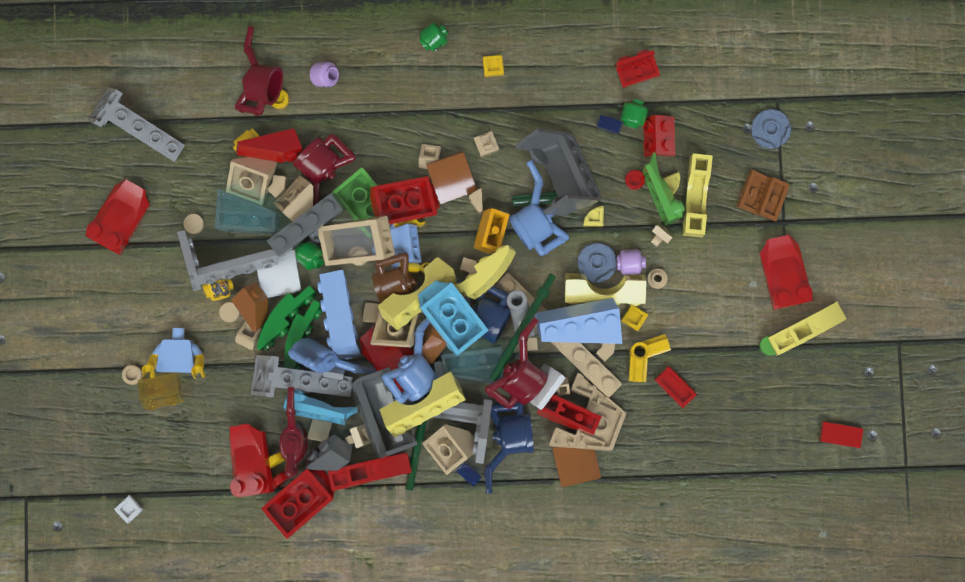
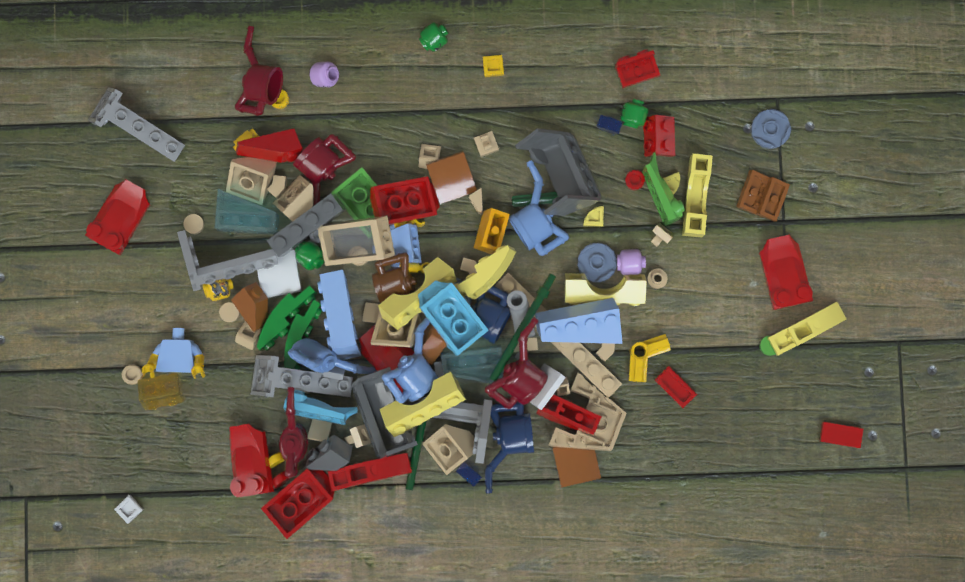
yellow tile [621,305,648,332] -> none

